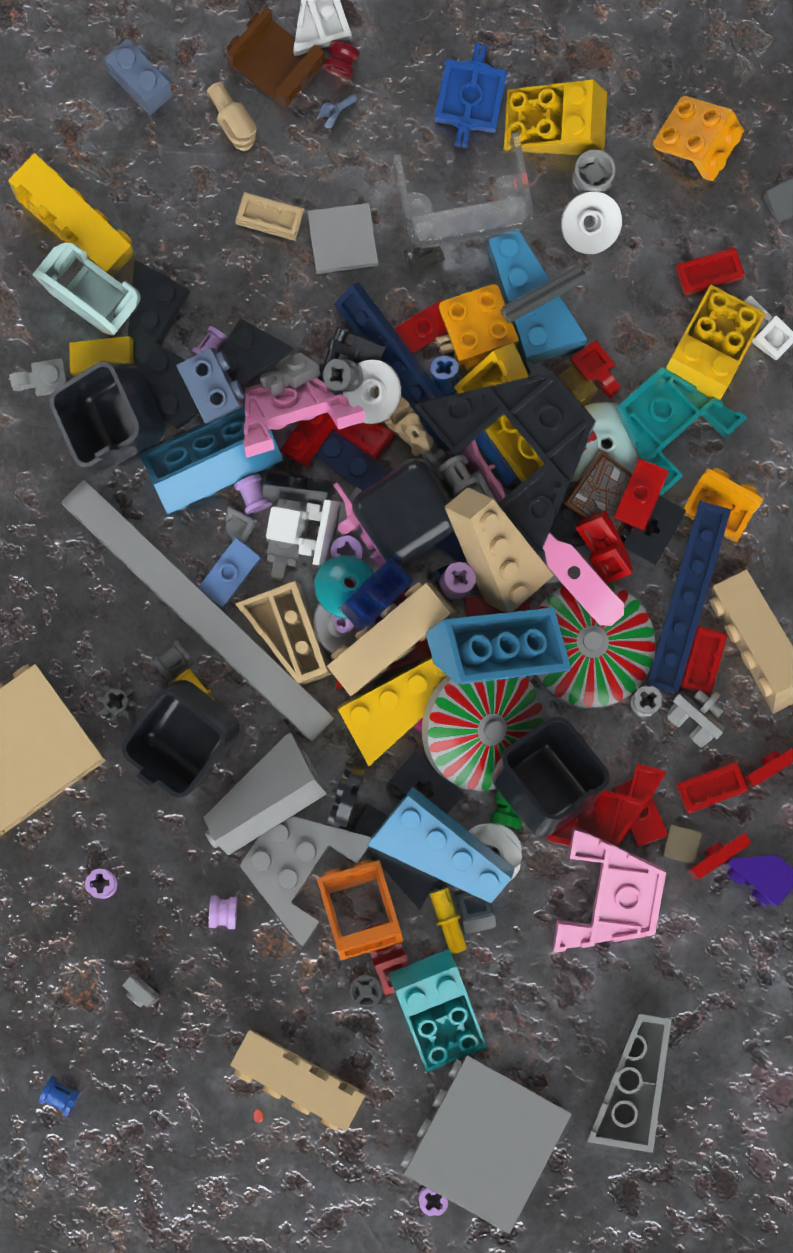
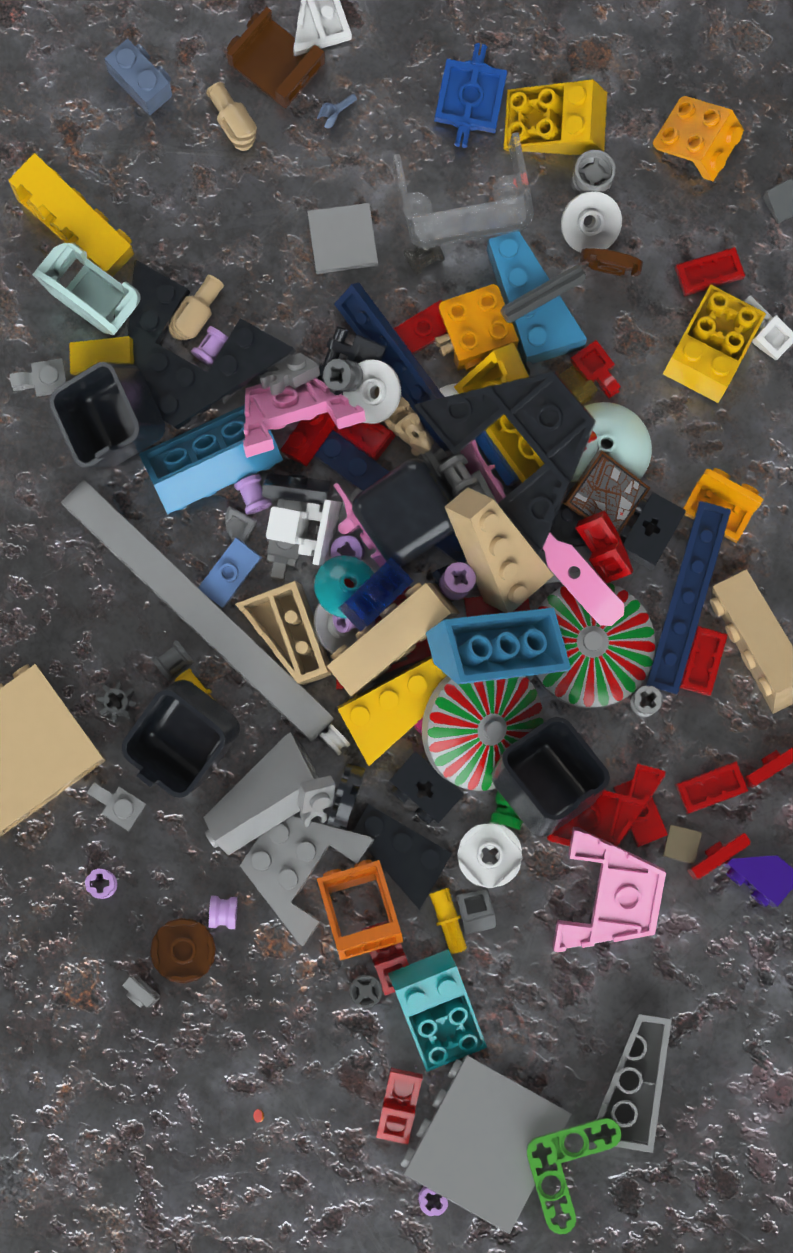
blue bush [38,1076,81,1117] -> none
sand blue brick [176,348,245,423] -> none
tan wedge [230,1029,366,1132] -> none
tan plate [235,192,304,241] -> none
dark red wheel [323,41,360,79] -> none
dark azure wedge [368,787,515,903] -> none
blue bush [430,356,459,397] -> none
red plate [614,459,669,531] -> none
teal wing [616,367,747,496] -> none
light grey hips [666,690,726,748] -> none
none -> light grey plate [87,782,147,831]
none -> reddish brown tile [150,918,216,984]
none -> tan arm [168,275,224,340]
none -> light grey plate [297,775,335,827]
none -> white bush [319,724,350,756]
none -> slope [376,1067,423,1145]
none -> bright green beam [526,1118,621,1234]
none -> reddish brown tile [580,248,643,277]

